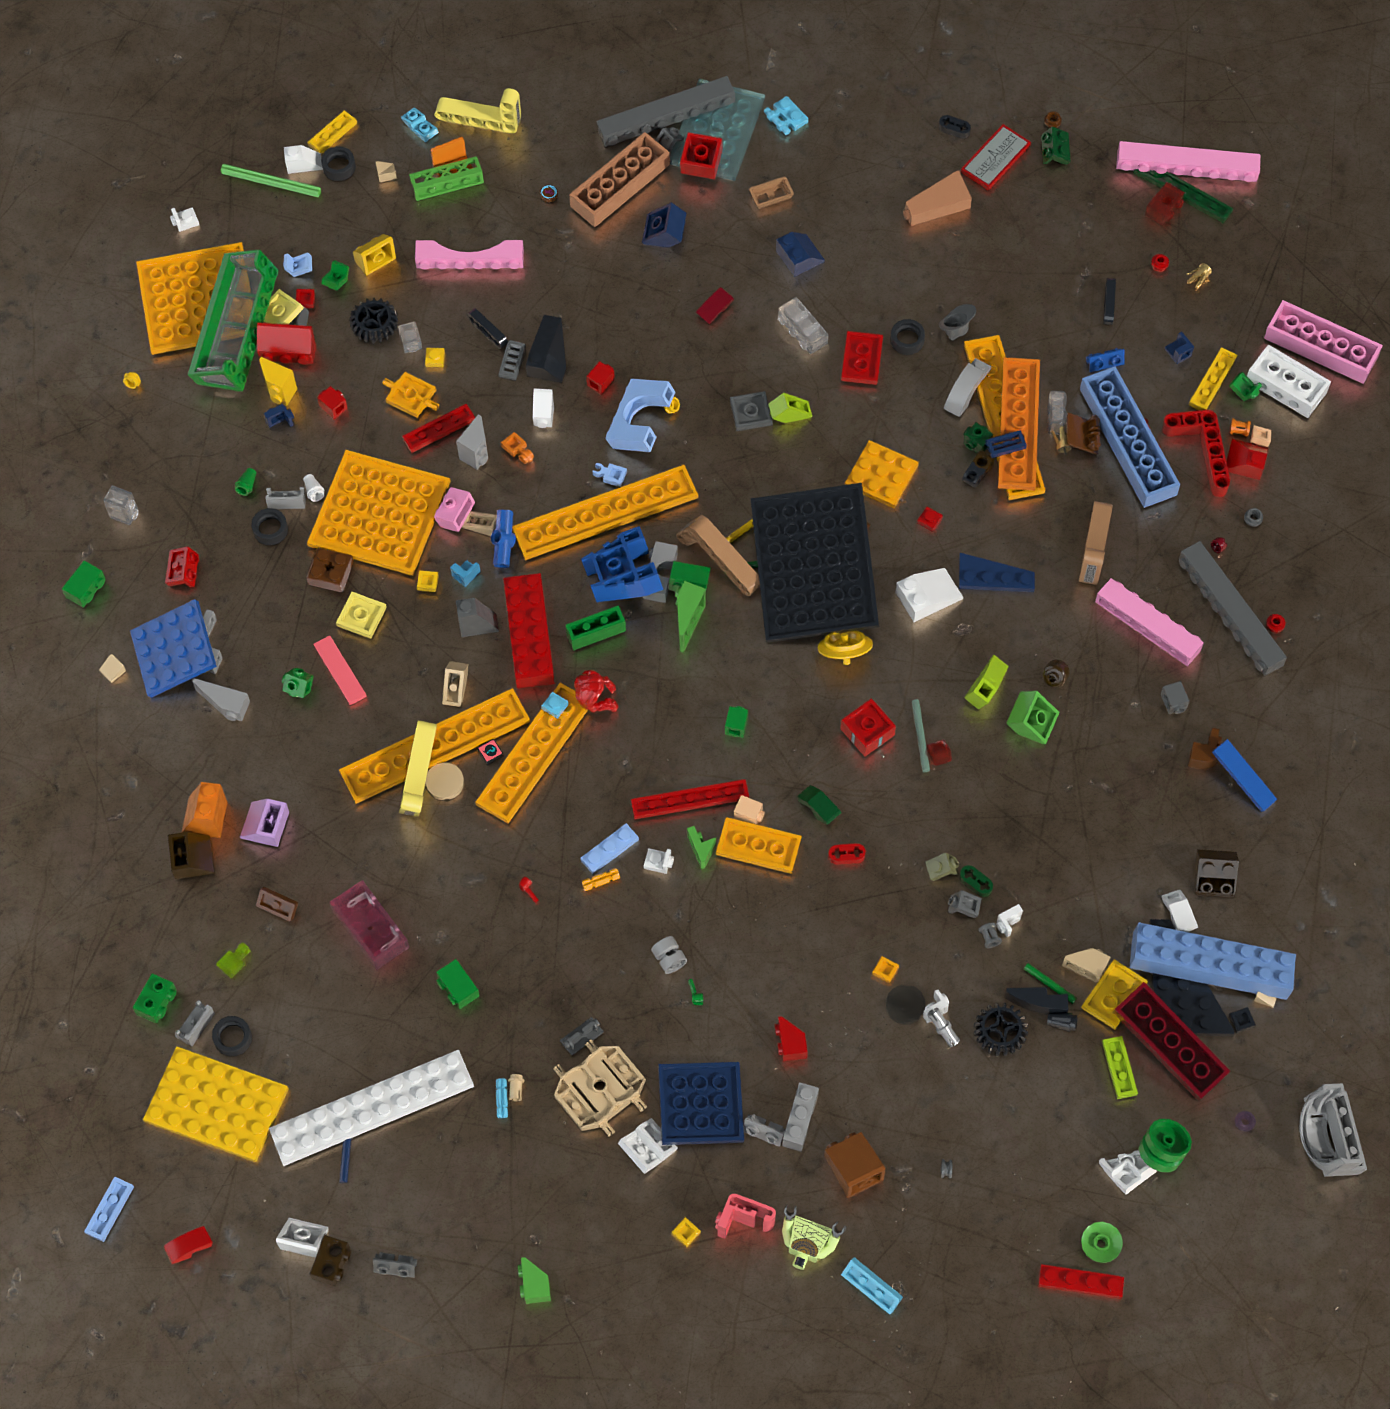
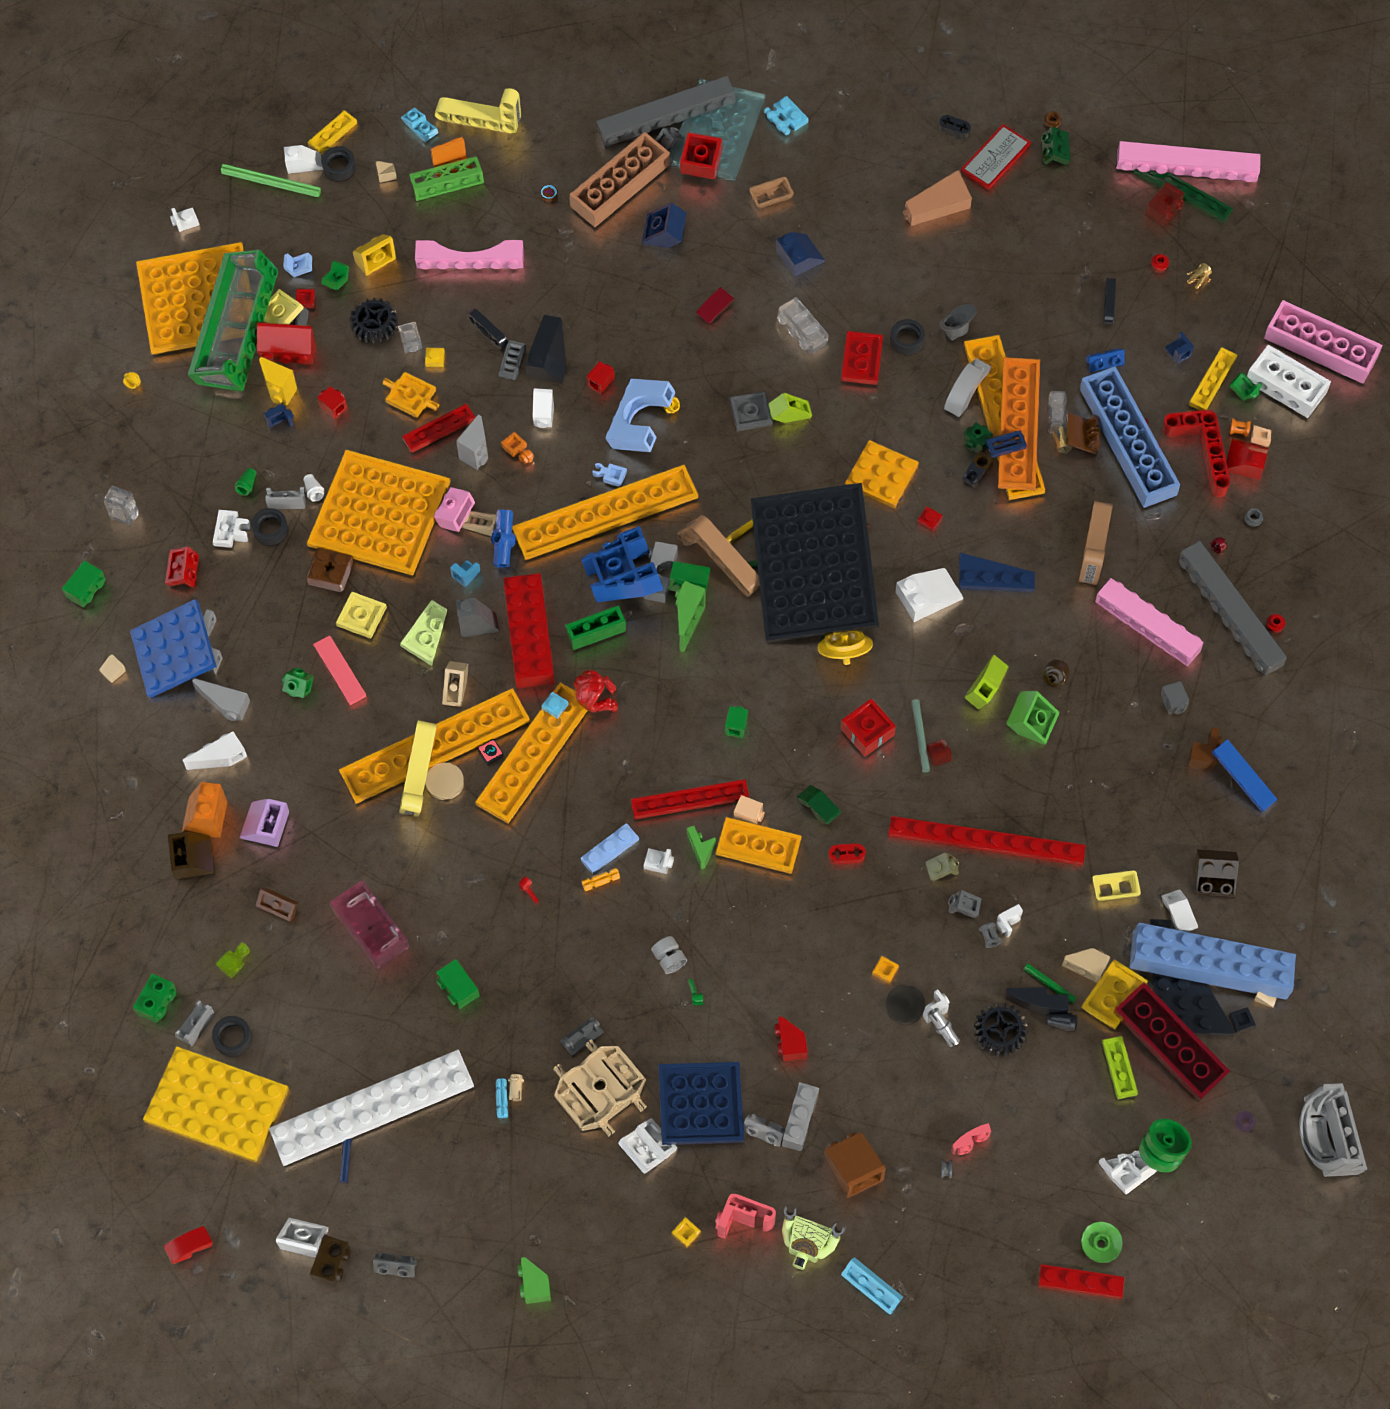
light blue plate [84,1177,134,1242] -> none
yellow plate [417,570,439,592] -> none
dark green beam [959,865,993,897] -> none
none -> white slope [182,732,247,770]
none -> white plate [213,510,251,548]
none -> yellowish green wing [400,600,447,666]
none -> red plate [888,816,1086,866]
none -> coral slope [951,1123,991,1155]
none -> light yellow piece [1093,871,1141,901]

